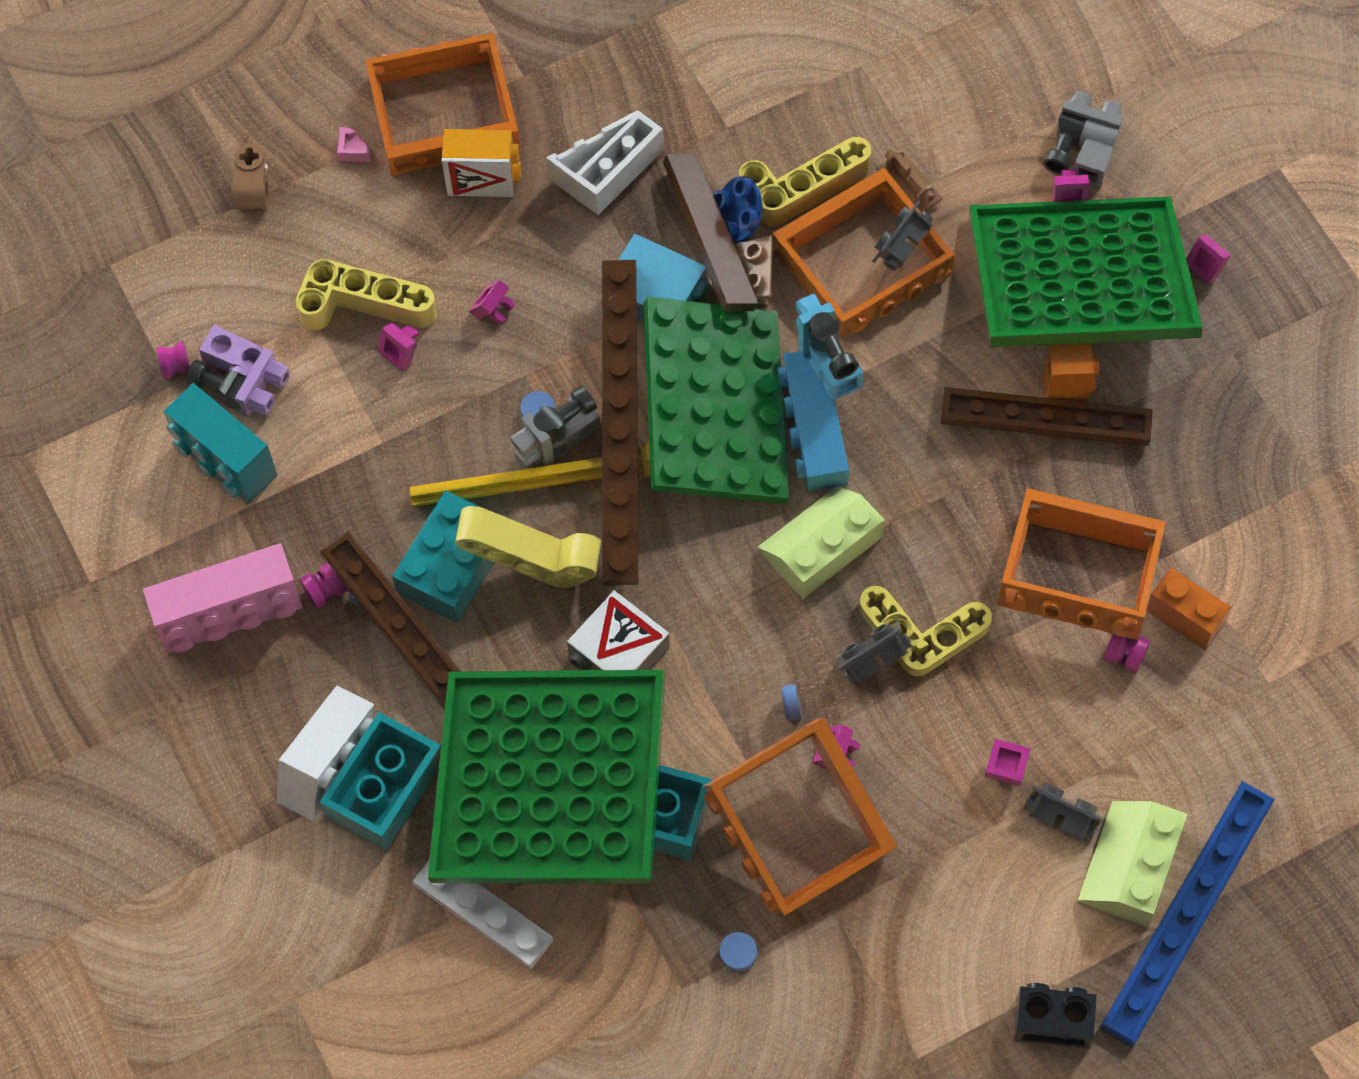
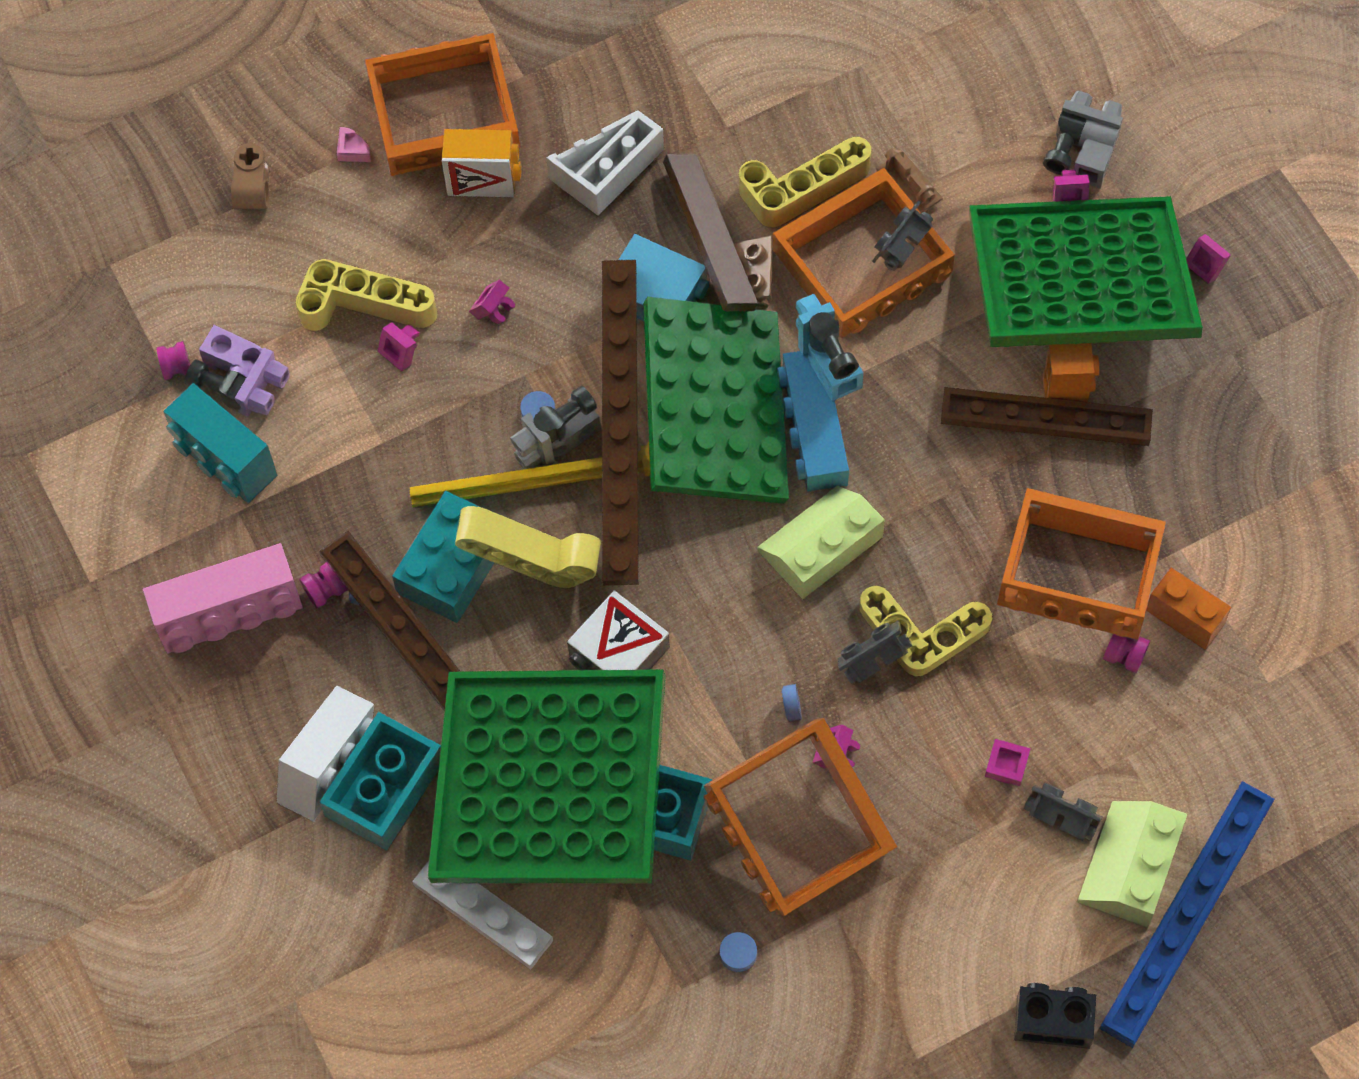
blue dish [713,176,763,244] -> none

